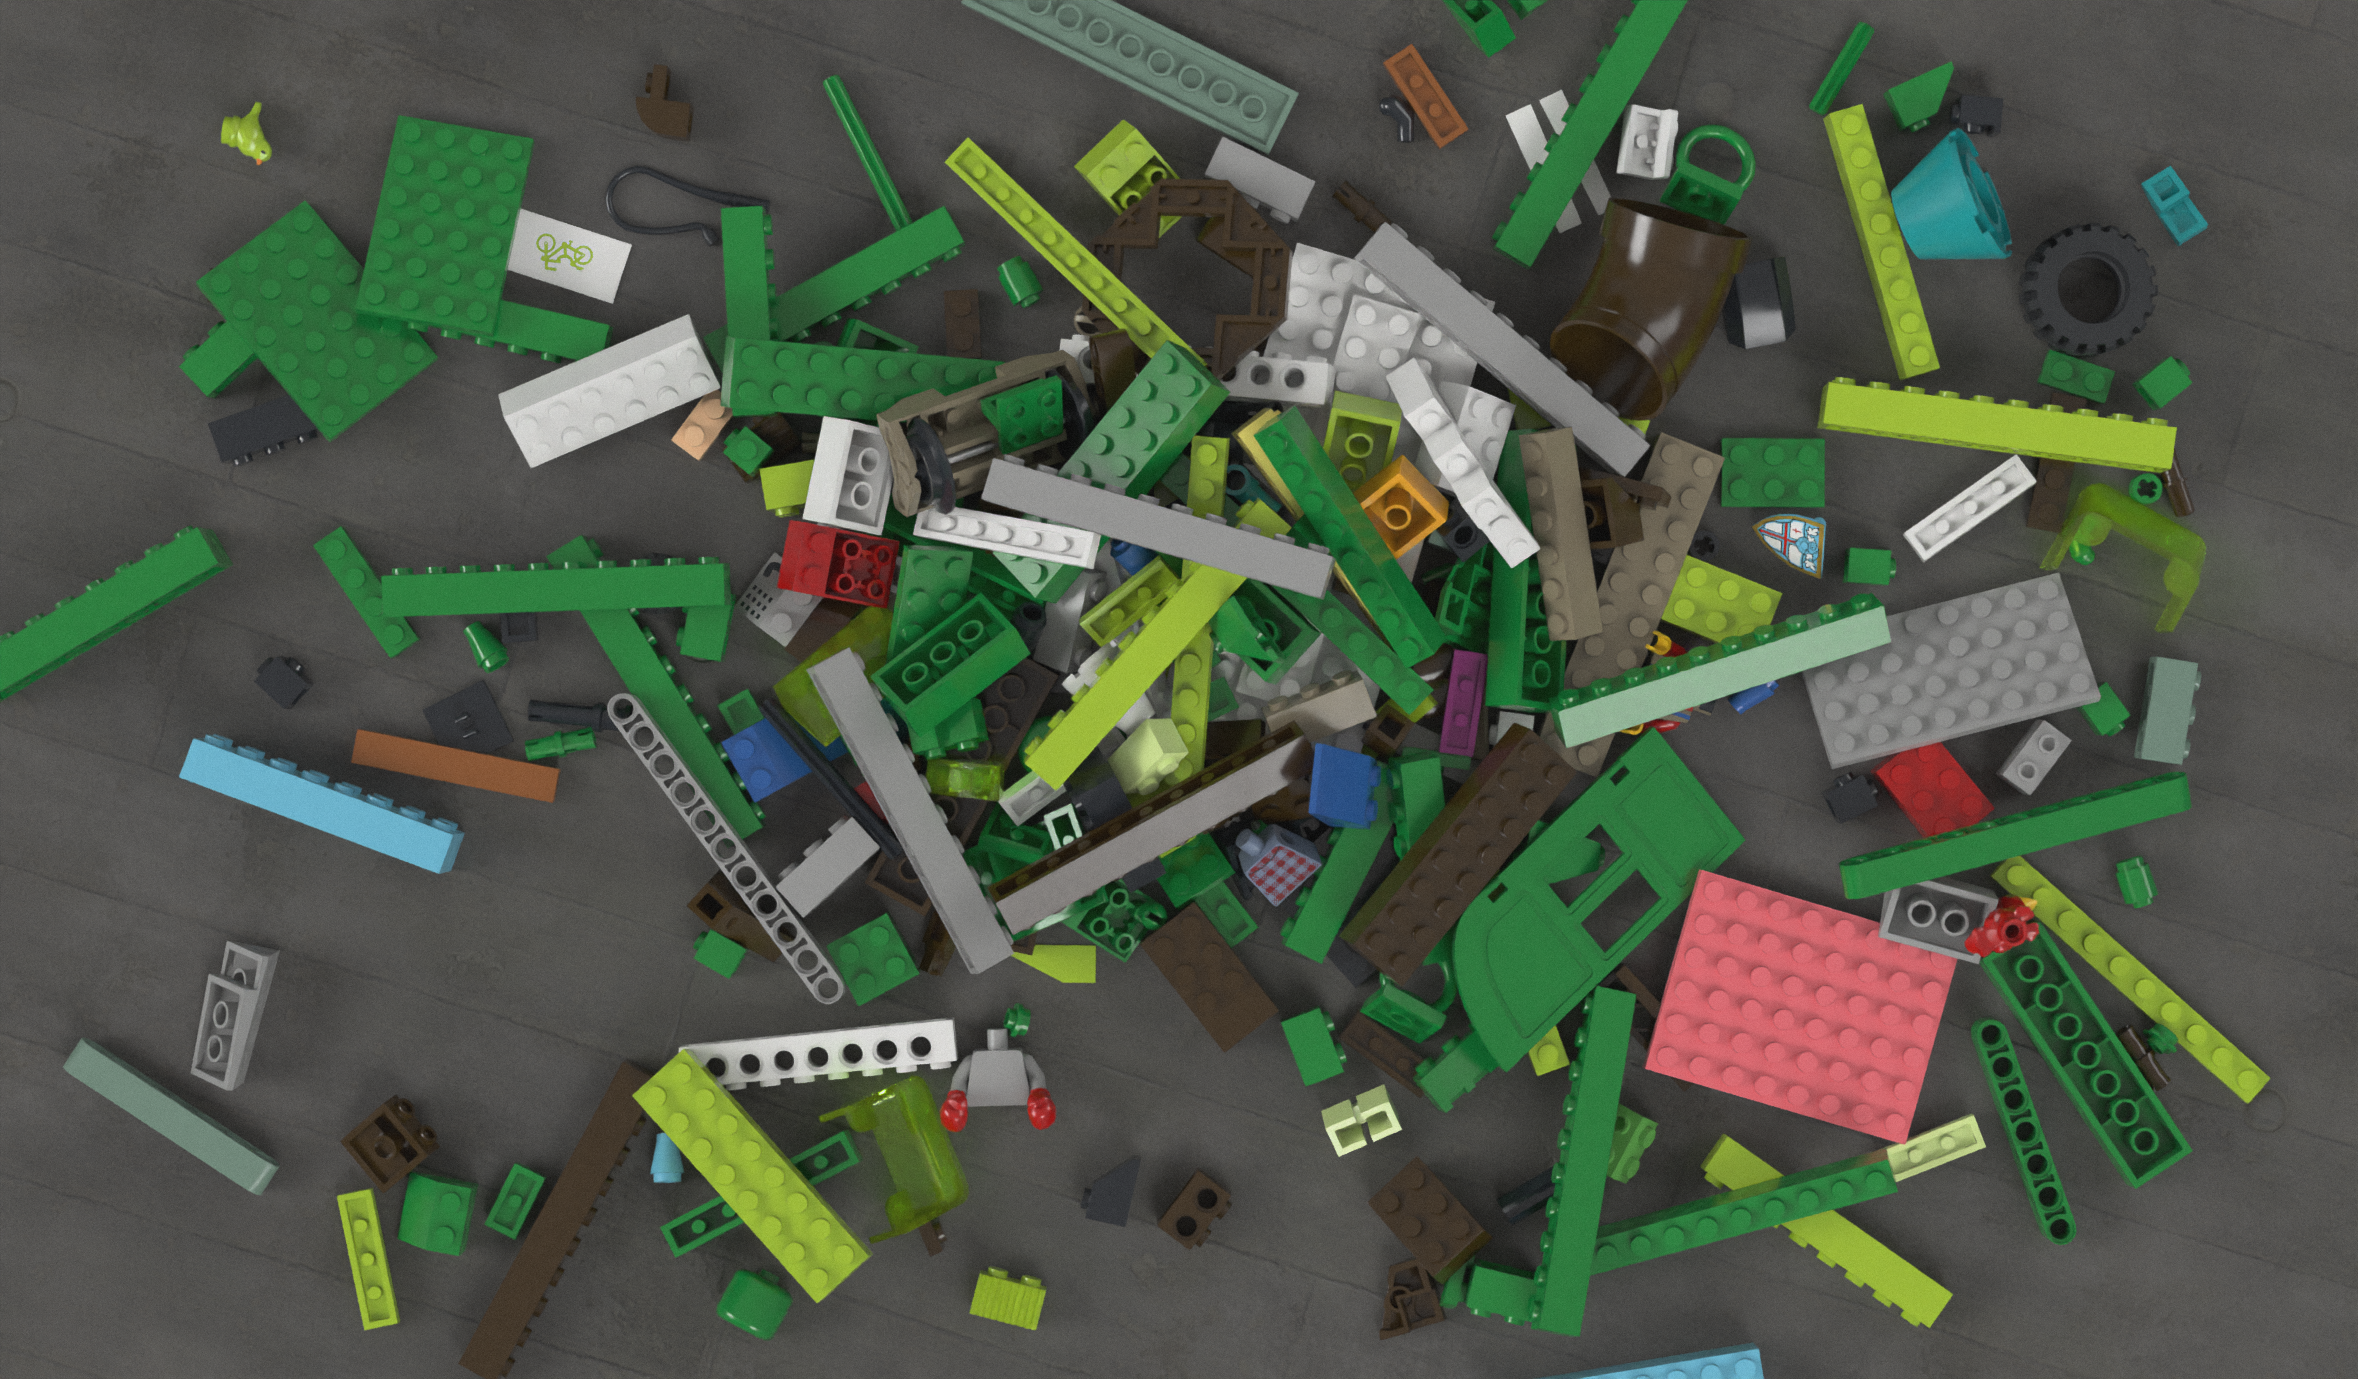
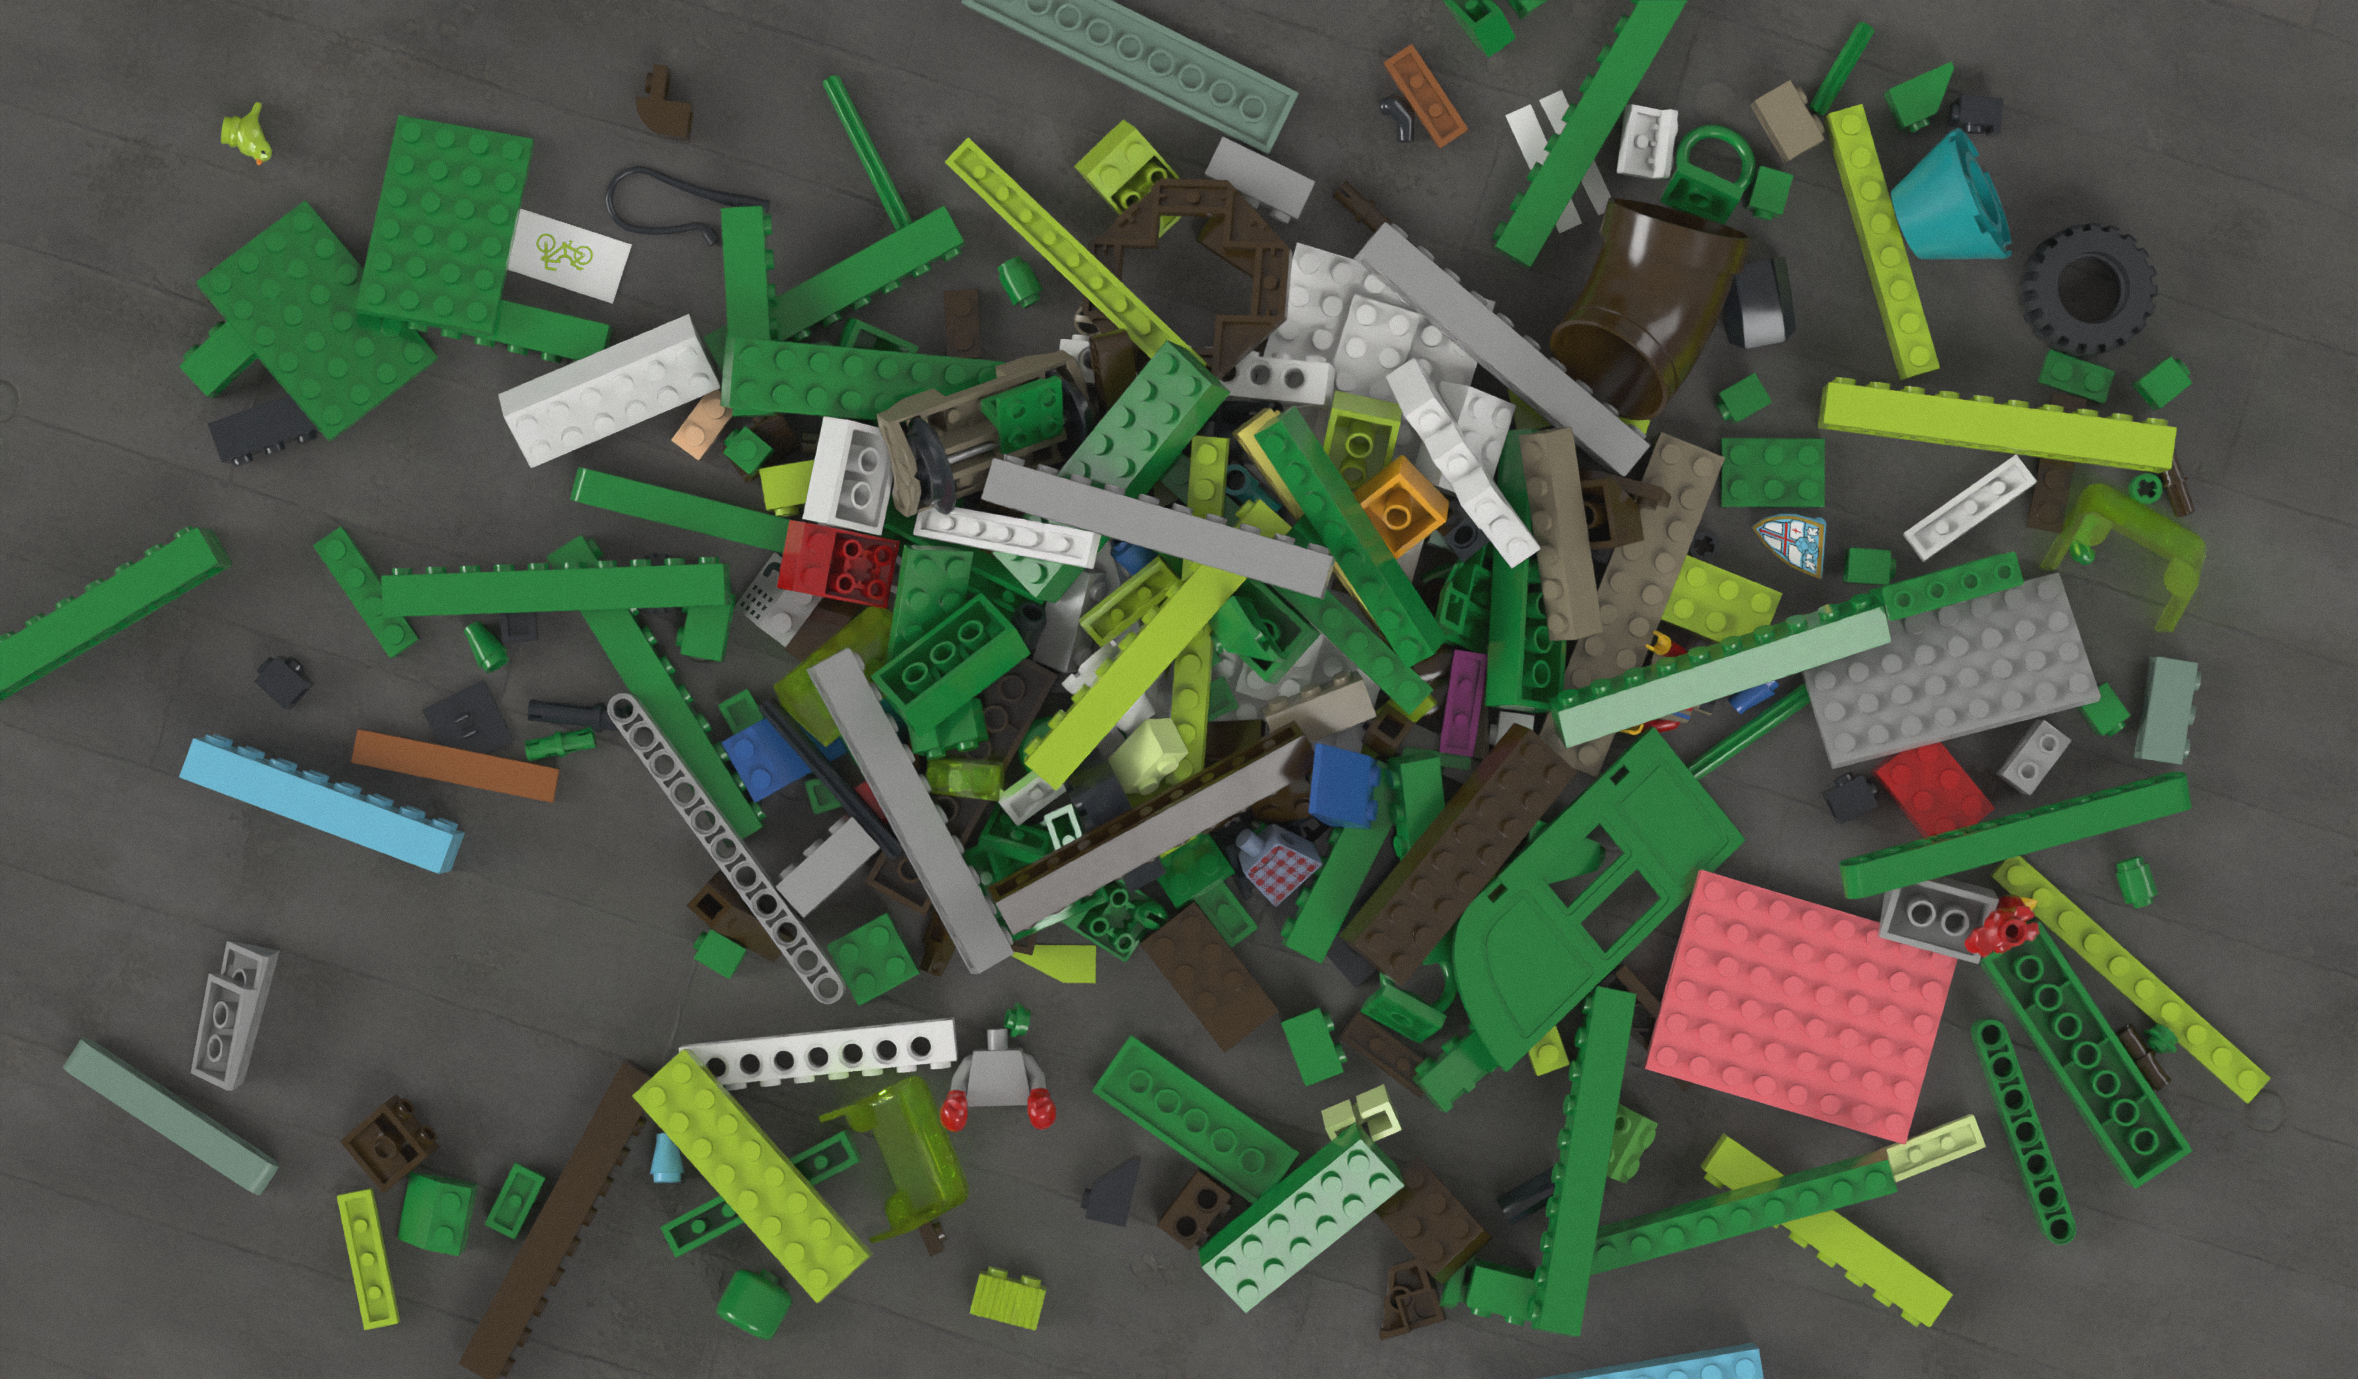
teal slope [2141,165,2208,246] -> none
none -> green beam [570,467,790,554]
none -> green plate [805,778,842,815]
none -> green plate [1092,1034,1299,1204]
none -> brick [1198,1122,1404,1313]
none -> green axle [1686,683,1810,781]
none -> green brick [1714,373,1772,425]
none -> green brick [1745,166,1793,222]
none -> dark tan brick [1750,80,1825,164]
none -> green fence [1868,552,2024,621]

